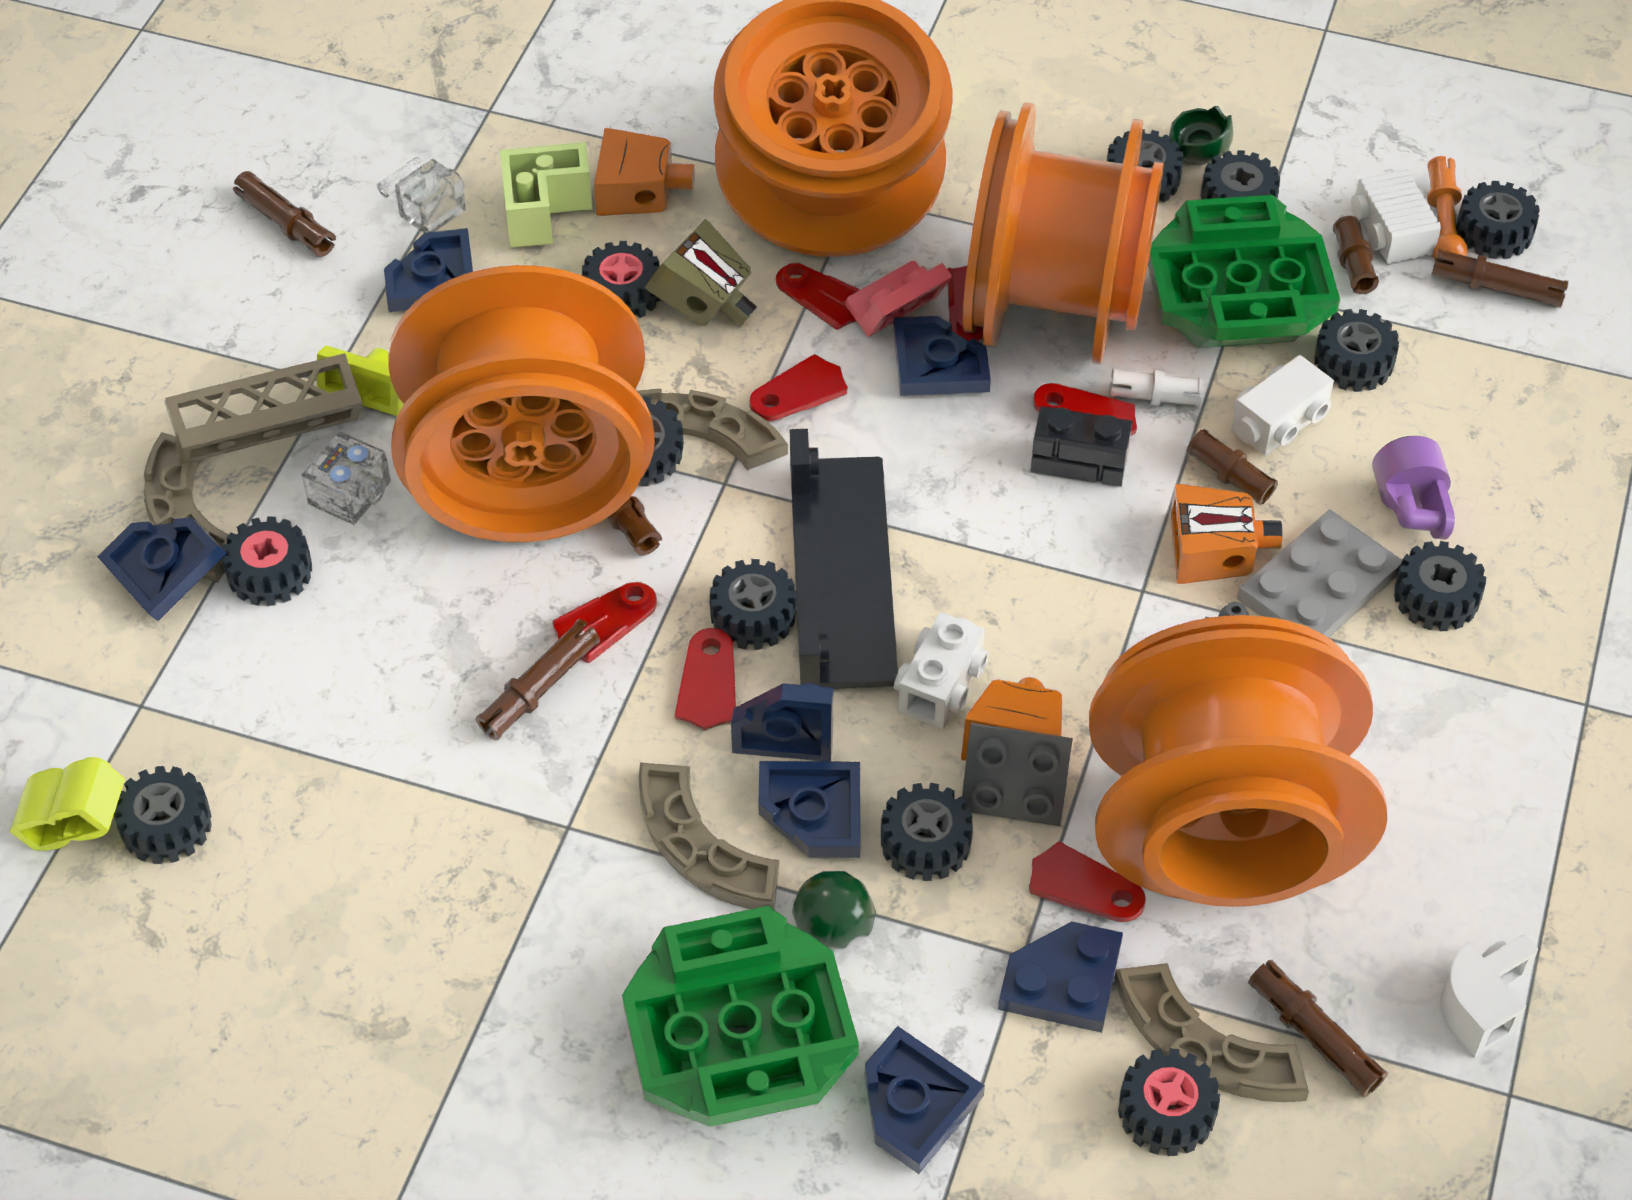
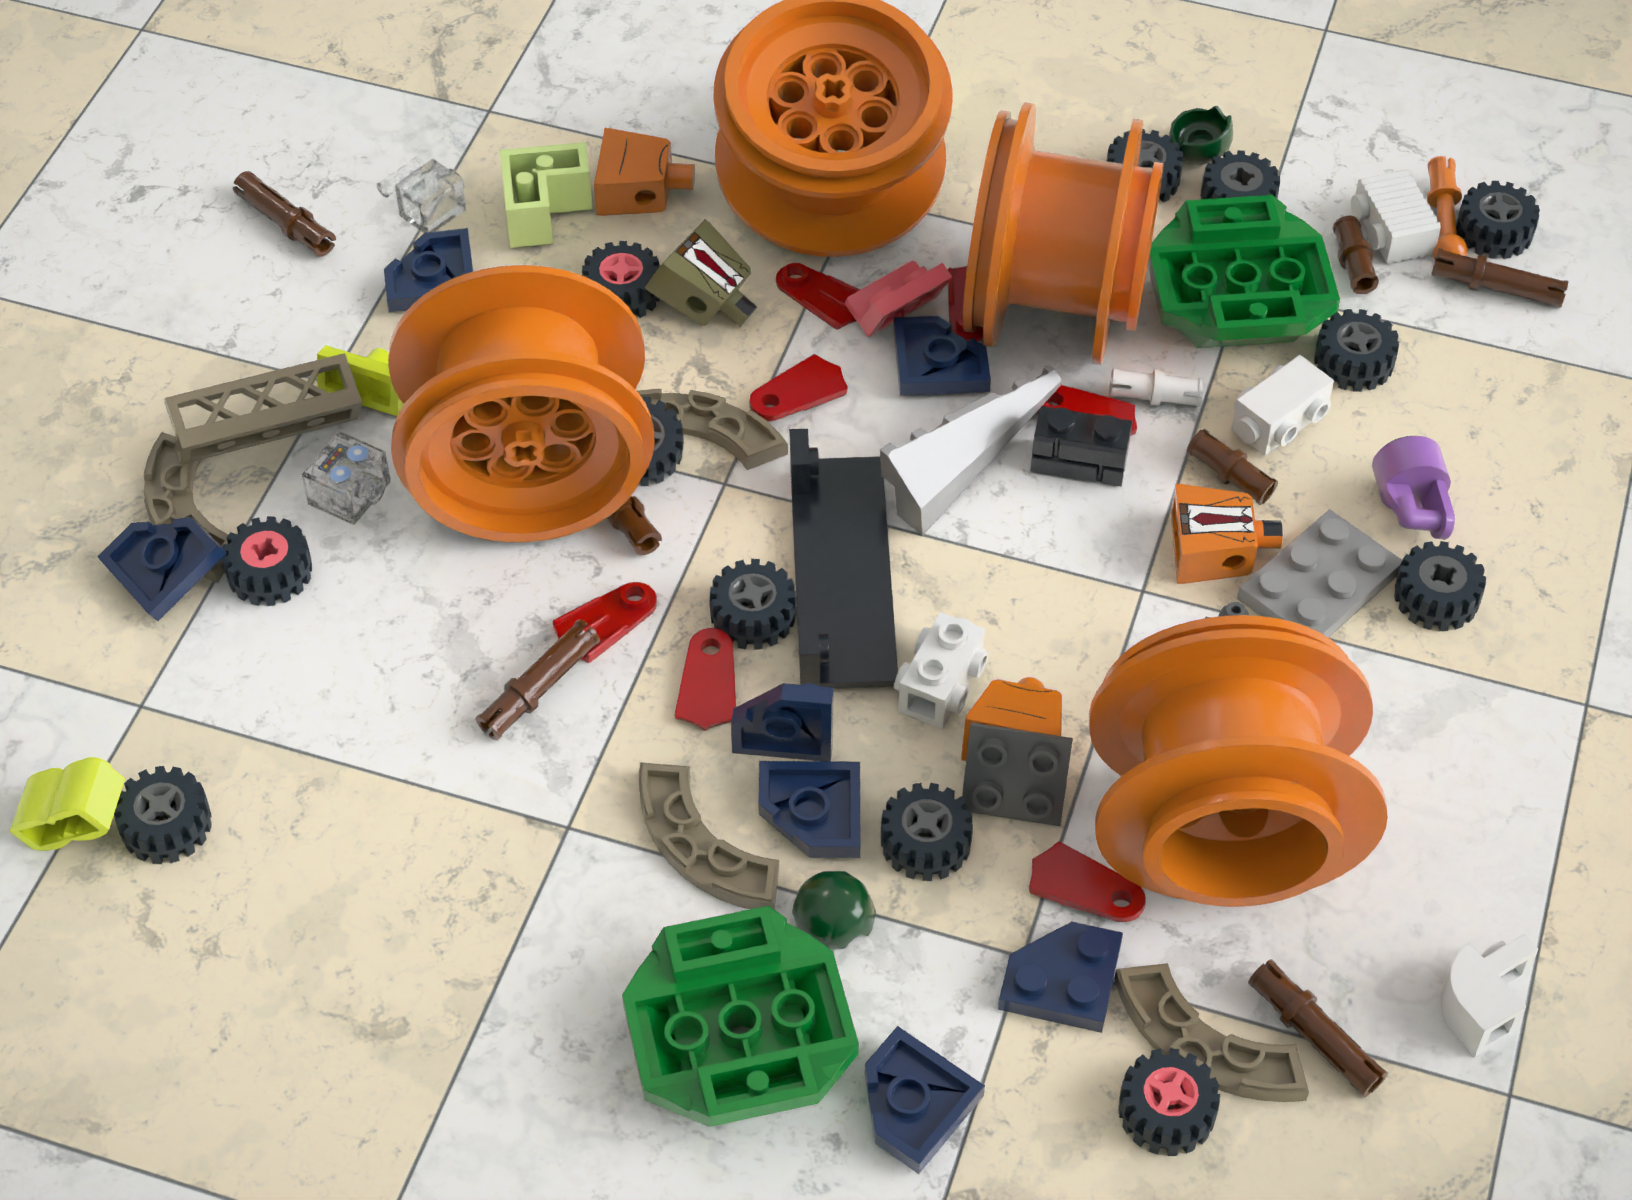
none -> wedge [880,365,1062,536]

